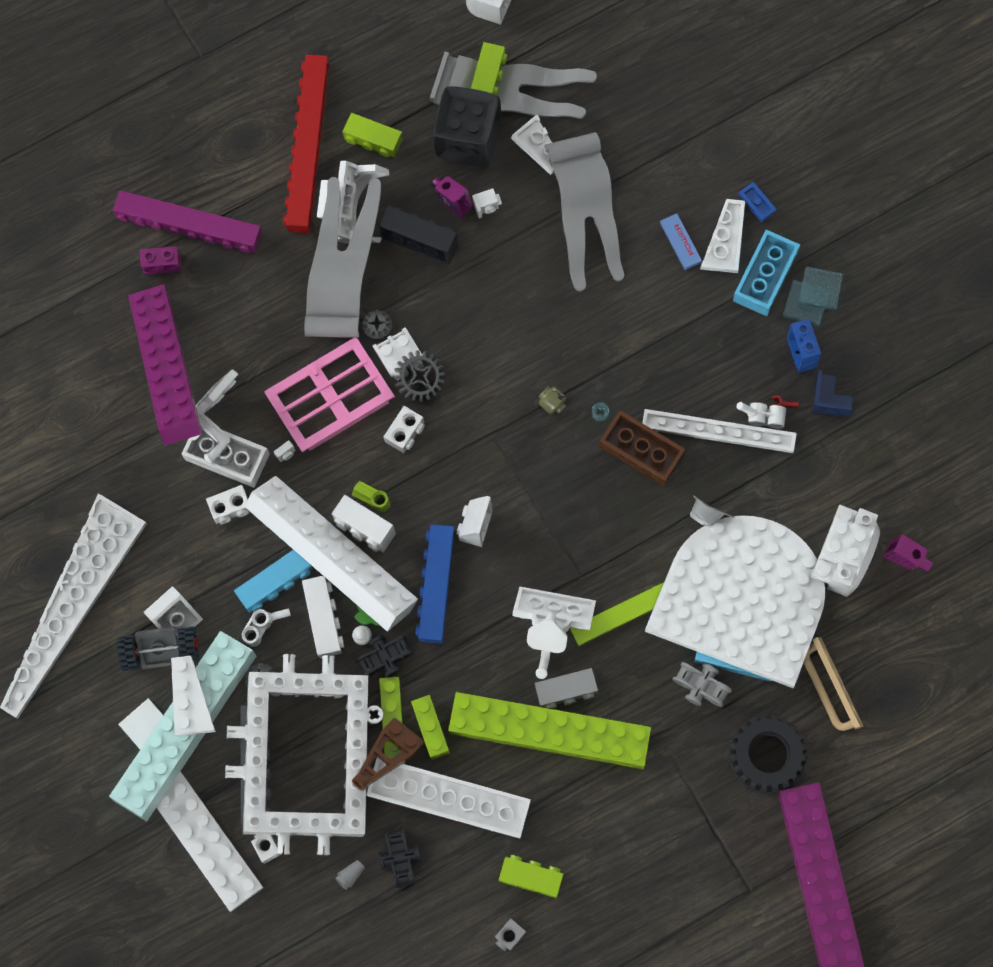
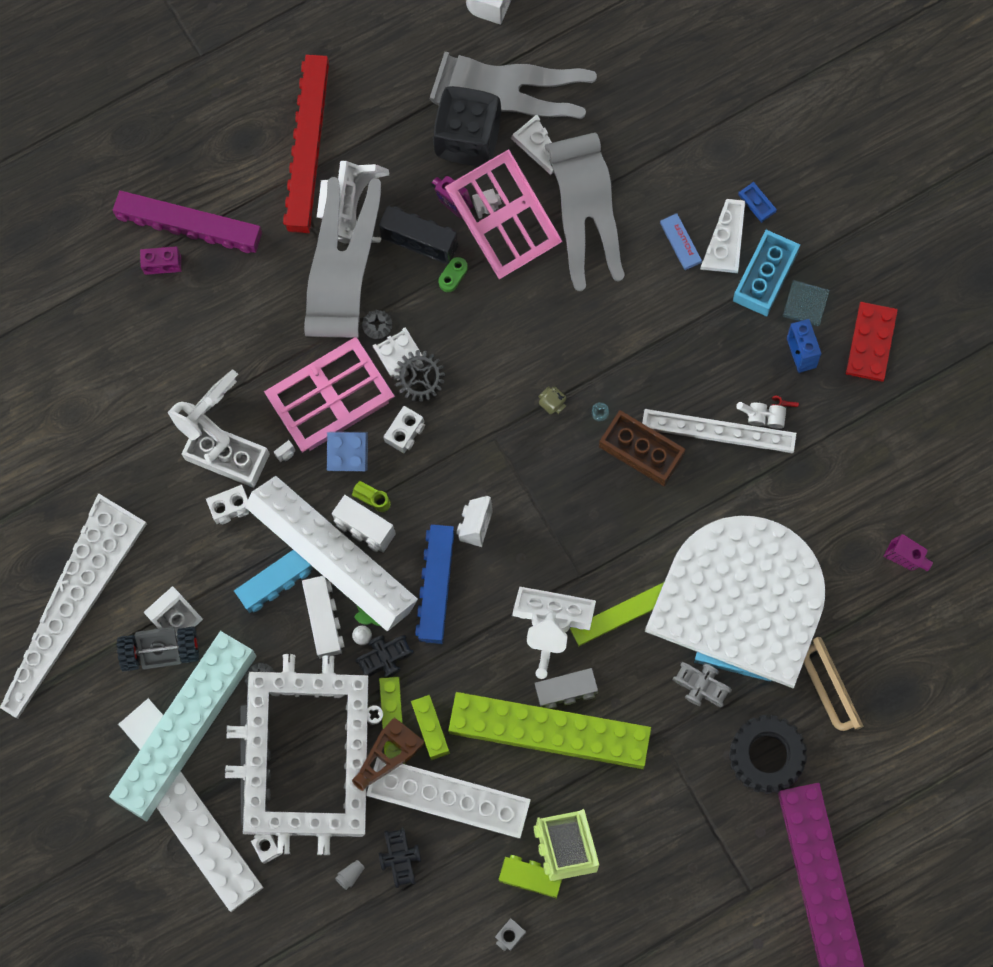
magenta brick [128,284,203,445] -> none
white wing [171,656,216,736] -> none
white beam [242,608,291,647] -> none
lime brick [342,113,403,158] -> none
lime brick [471,42,508,96] -> none
light grey piece [690,495,735,526] -> none
clear light blue tile [798,267,843,311] -> none
white piece [811,505,880,597] -> none
dark blue panel [812,370,853,417] -> none
none -> medium blue brick [327,432,368,471]
none -> bright green plate [439,257,468,292]
none -> bright pink door [445,149,563,279]
none -> window [534,809,599,881]
none -> red plate [846,302,898,382]

